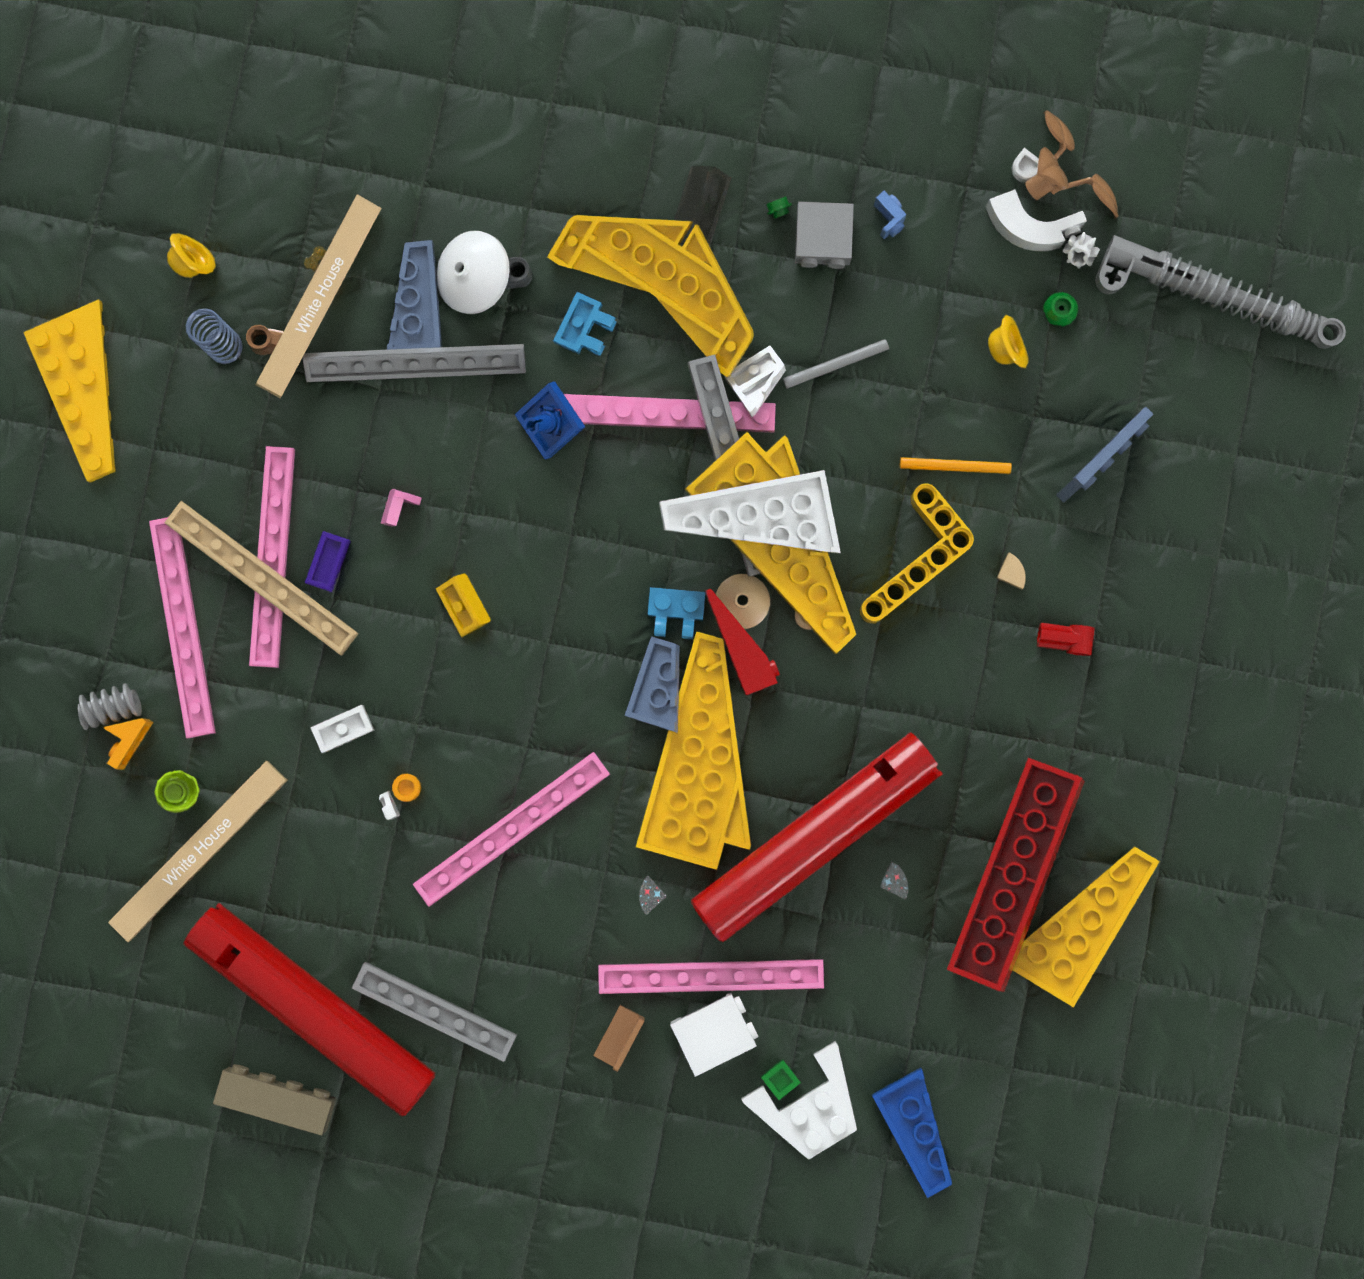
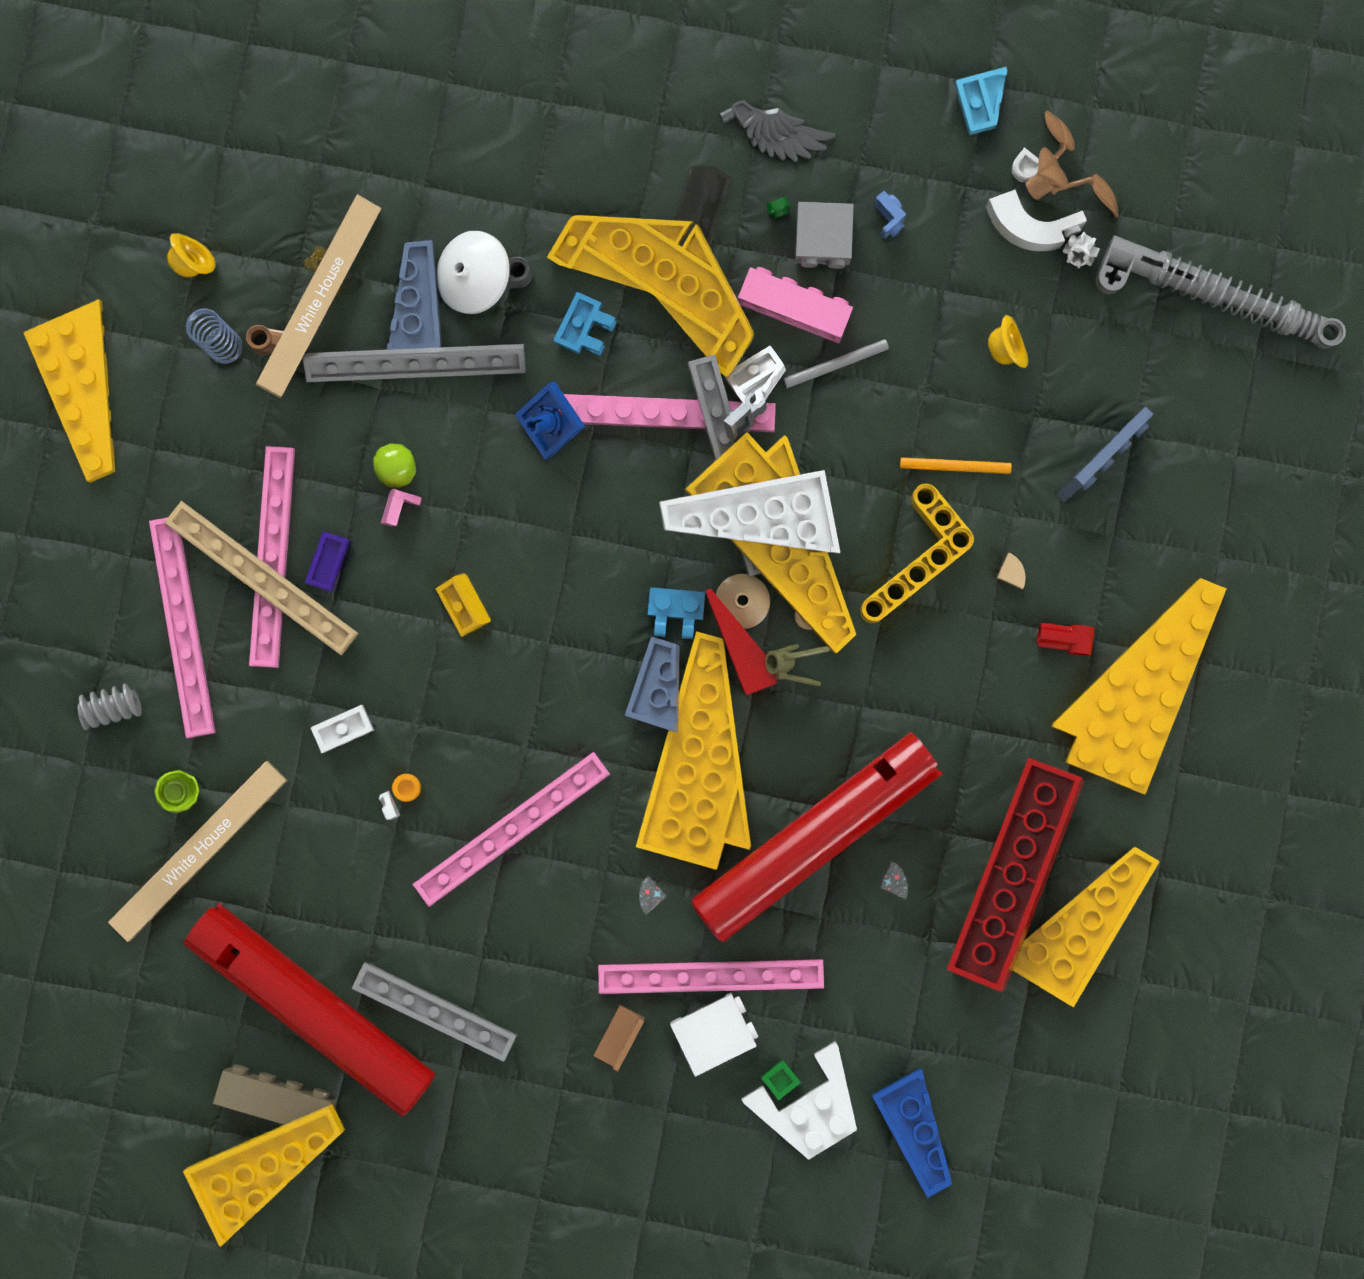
light orange slope [104,718,153,770] -> none
green plate [1043,292,1078,326] -> none
none -> yellow wing [183,1104,345,1247]
none -> lime hair [373,443,416,488]
none -> dark grey animal [719,100,835,163]
none -> dark grey plate [724,392,767,442]
none -> bright pink brick [738,267,853,344]
none -> olive plant [765,644,830,687]
none -> medium azure wing [954,67,1007,135]
none -> yellow wing [1051,578,1226,795]

